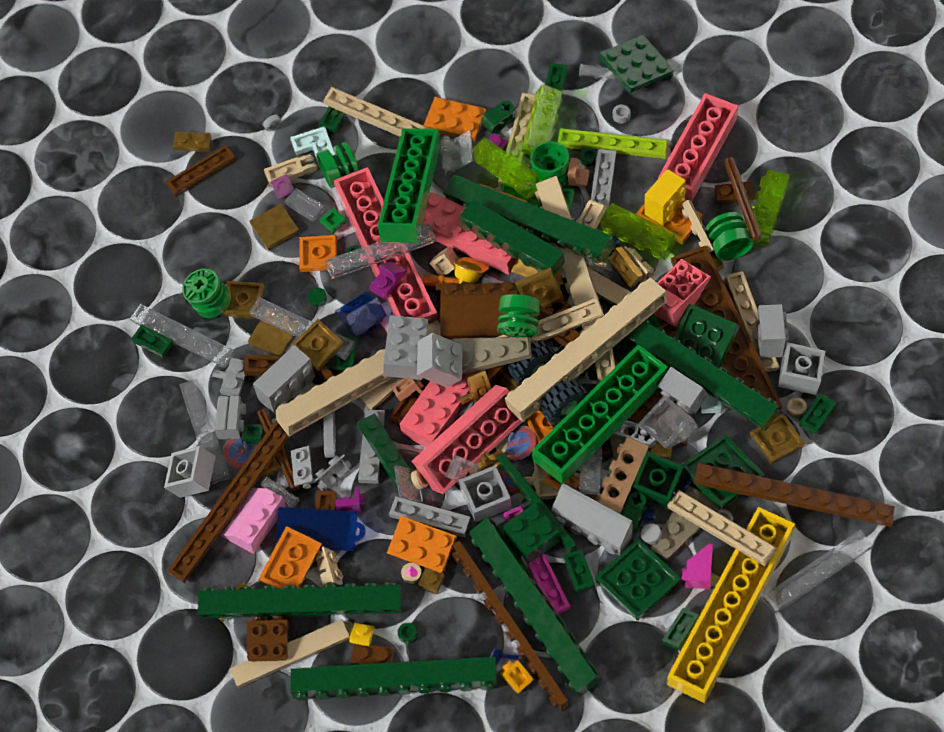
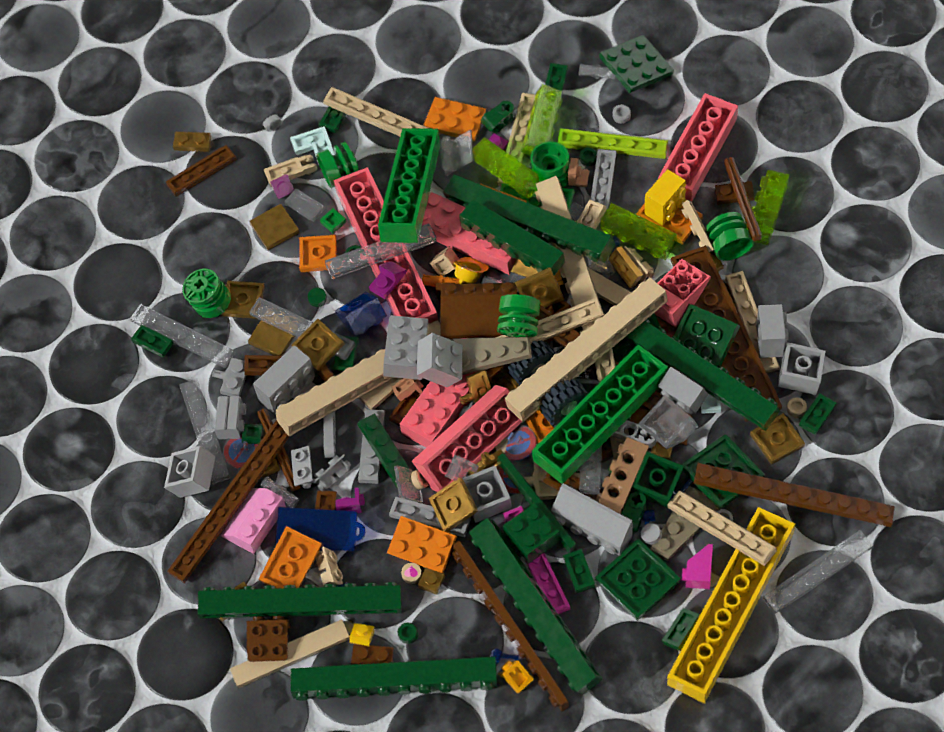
none -> pearl gold tile [429,477,478,532]

